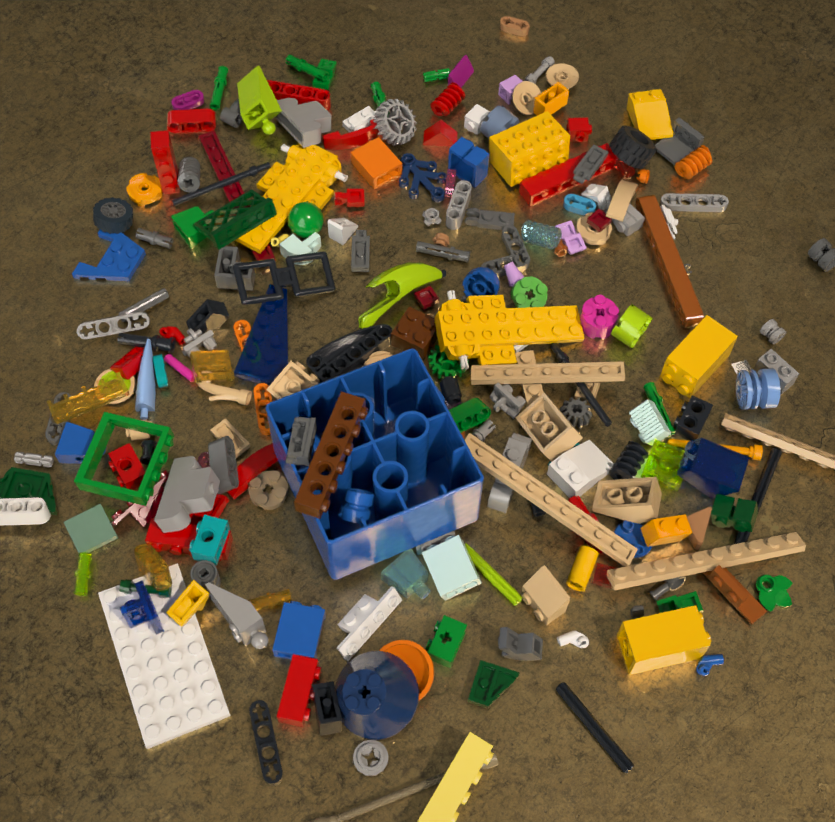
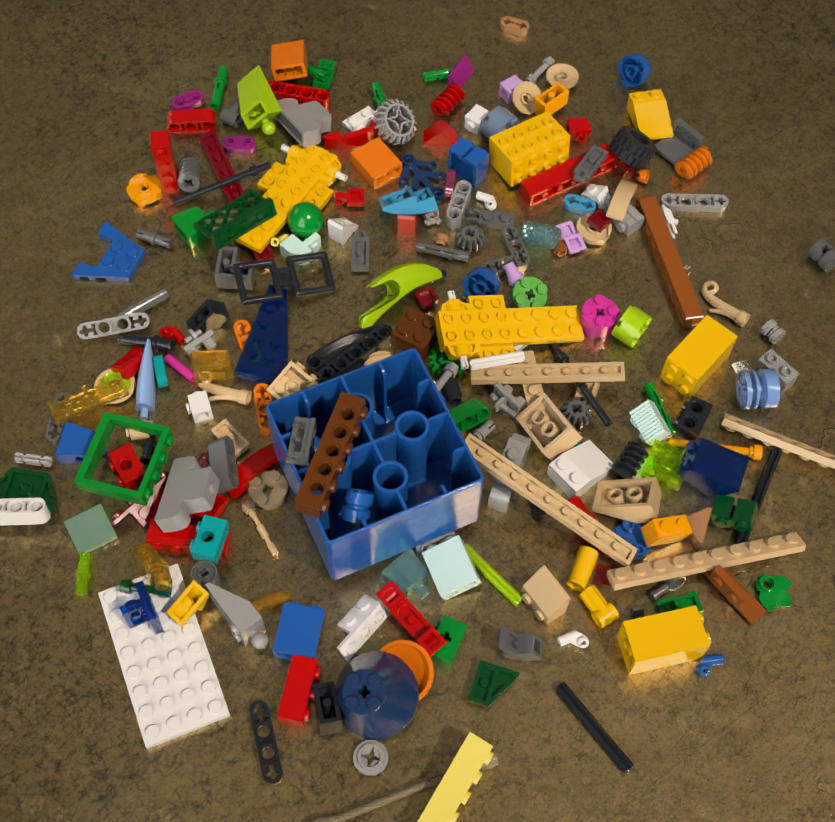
black wheel [93,197,133,234] -> none
none -> white brick [185,390,214,424]
none -> magenta plate [222,136,257,154]
none -> tan piece [242,500,279,556]
none -> orange brick [271,40,307,82]
none -> red slope [376,580,447,657]
none -> dark azure slope [377,186,438,215]
none -> red slope [397,214,418,236]
none -> light grey bar [435,362,459,391]
none -> dark grey gear [455,223,485,252]
none -> white axle [469,350,525,370]
none -> white arm [476,191,497,211]
none -> yellow piece [579,585,619,629]
none -> blue cylinder [618,53,651,88]
none -> tan plant [701,281,751,327]

